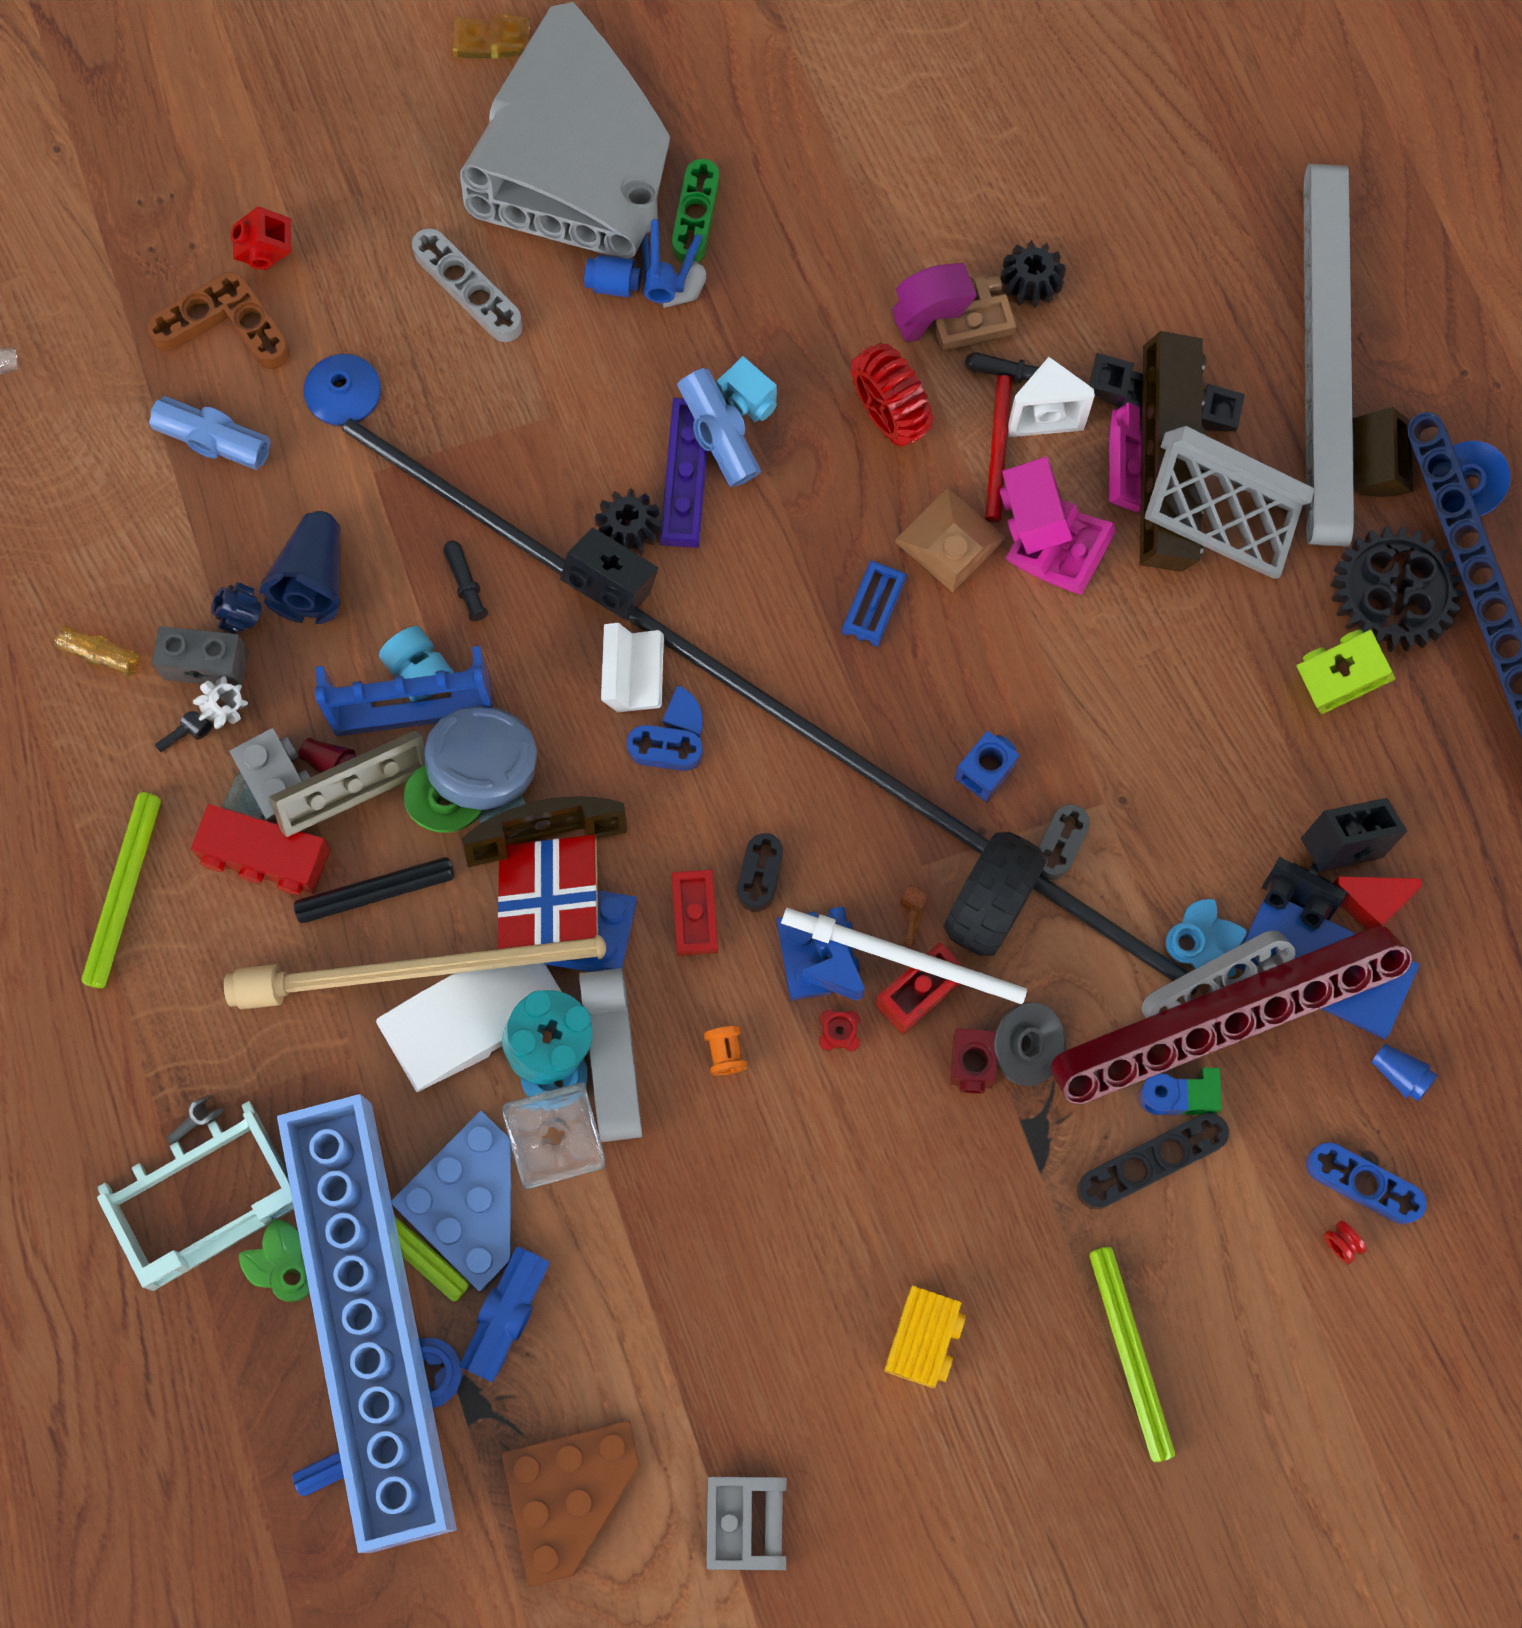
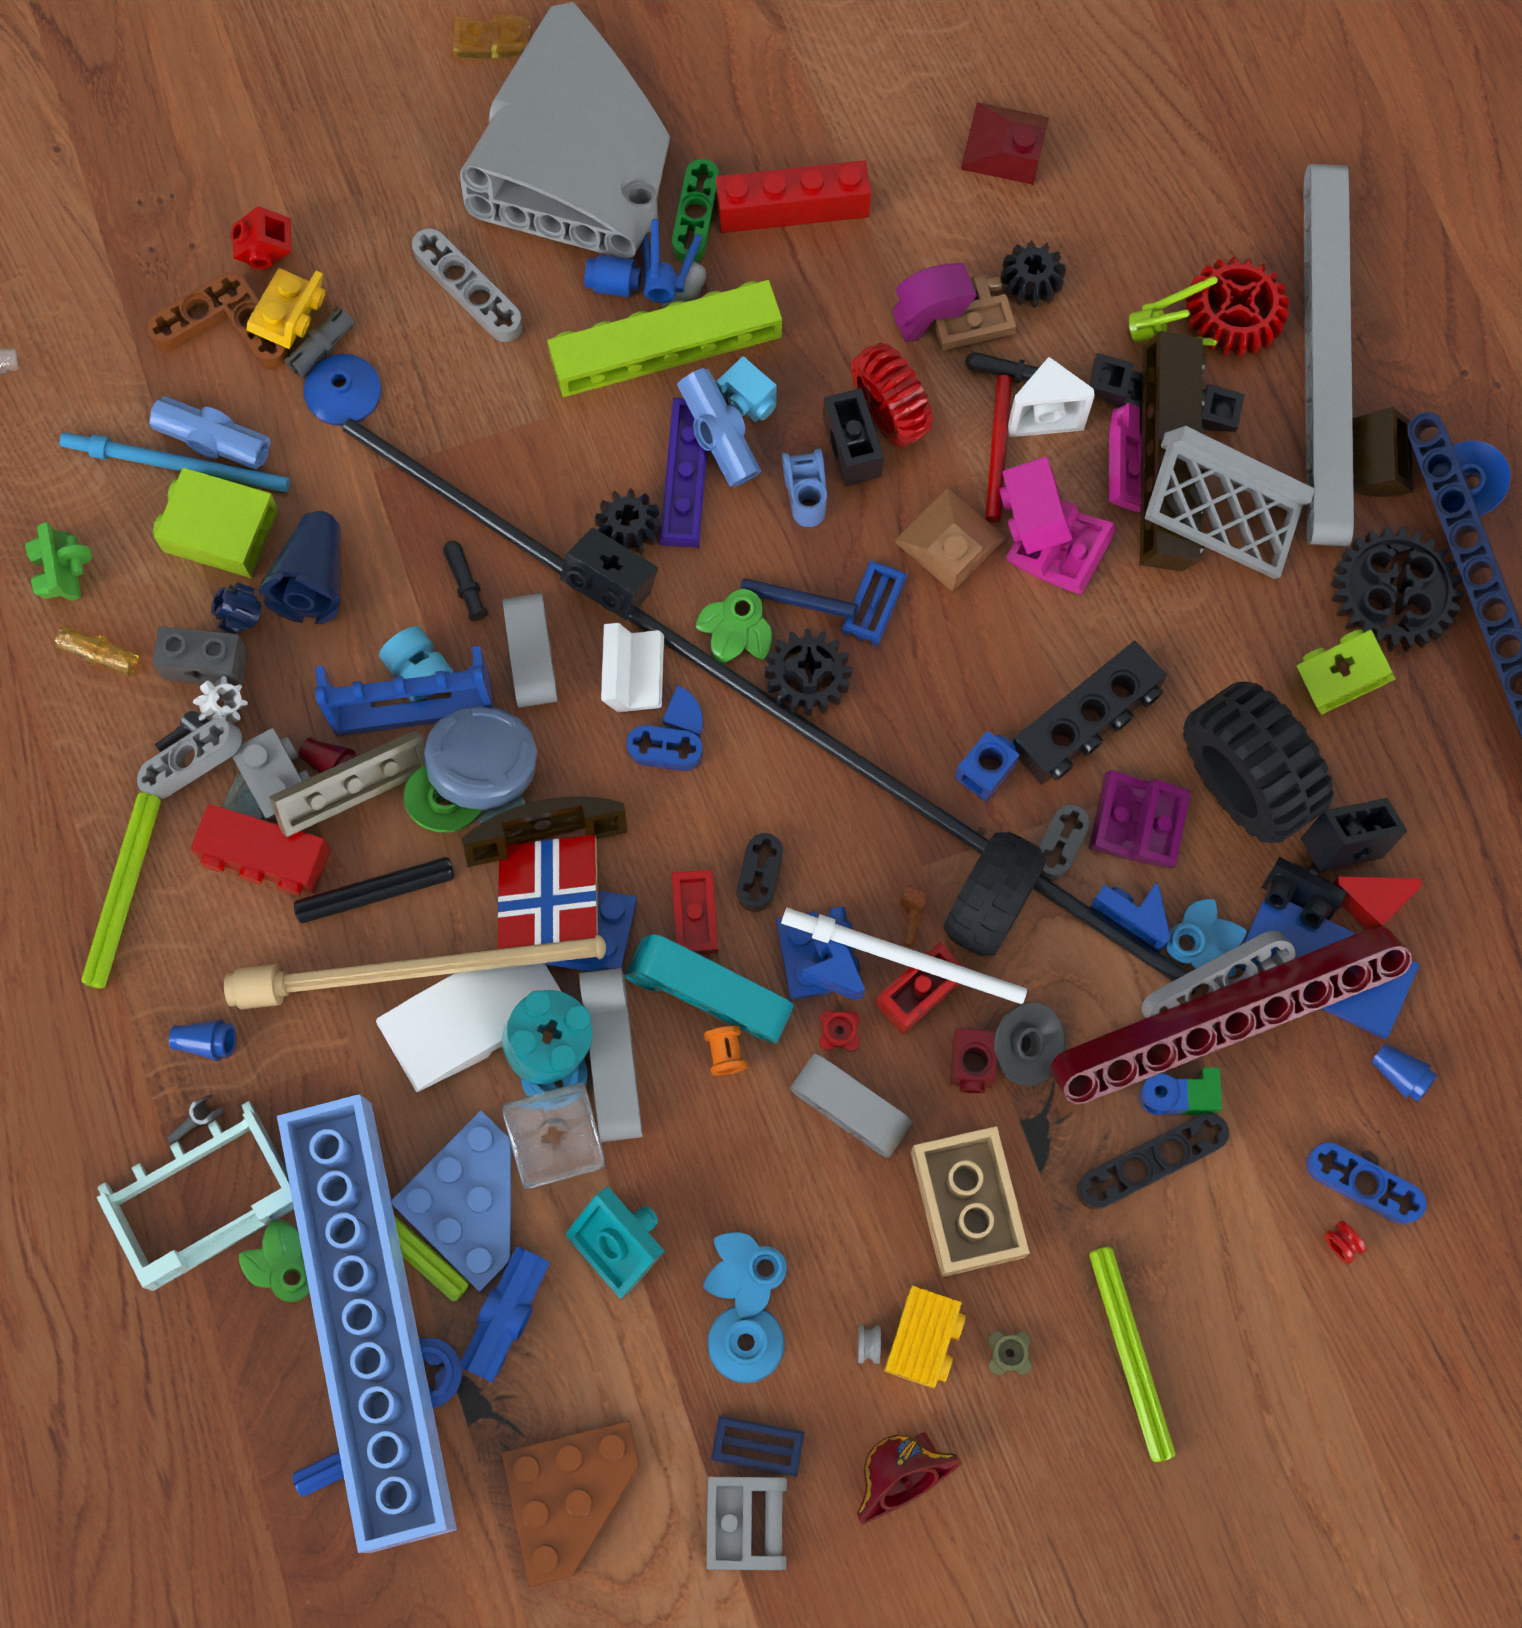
none -> bright green hips [25,522,92,601]
none -> dark azure bar [60,432,290,493]
none -> light grey beam [137,718,242,799]
none -> lime brick [153,468,279,578]
none -> blue cone [169,1019,236,1061]
none -> yellow bracket [246,268,326,349]
none -> dark grey pin [284,307,355,378]
none -> light grey beam [502,593,558,708]
none -> lime brick [547,280,782,398]
none -> teal tile [565,1186,665,1299]
none -> teal beam [624,934,794,1044]
none -> bright green plate [696,589,773,664]
none -> dark azure plate [703,1232,787,1318]
none -> dark azure piece [707,1306,785,1383]
none -> dark blue tile [711,1416,805,1477]
none -> red brick [716,160,871,233]
none -> dark blue bar [740,578,858,619]
none -> black gear [764,629,852,716]
none -> medium blue piece [782,448,827,527]
none -> light grey beam [789,1053,913,1158]
none -> black brick [823,388,884,487]
none -> light grey bush [857,1324,881,1364]
none -> dark red hat [857,1432,962,1525]
none -> tan brick [910,1126,1030,1278]
none -> dark red slope [961,102,1049,185]
none -> olive plate [988,1331,1032,1375]
none -> black brick [1013,640,1167,785]
none -> magenta slope [1089,770,1191,868]
none -> blue slope [1090,882,1170,952]
none -> lime plant [1129,276,1218,346]
none -> black tyre [1183,682,1334,843]
none -> red gear [1185,255,1289,359]

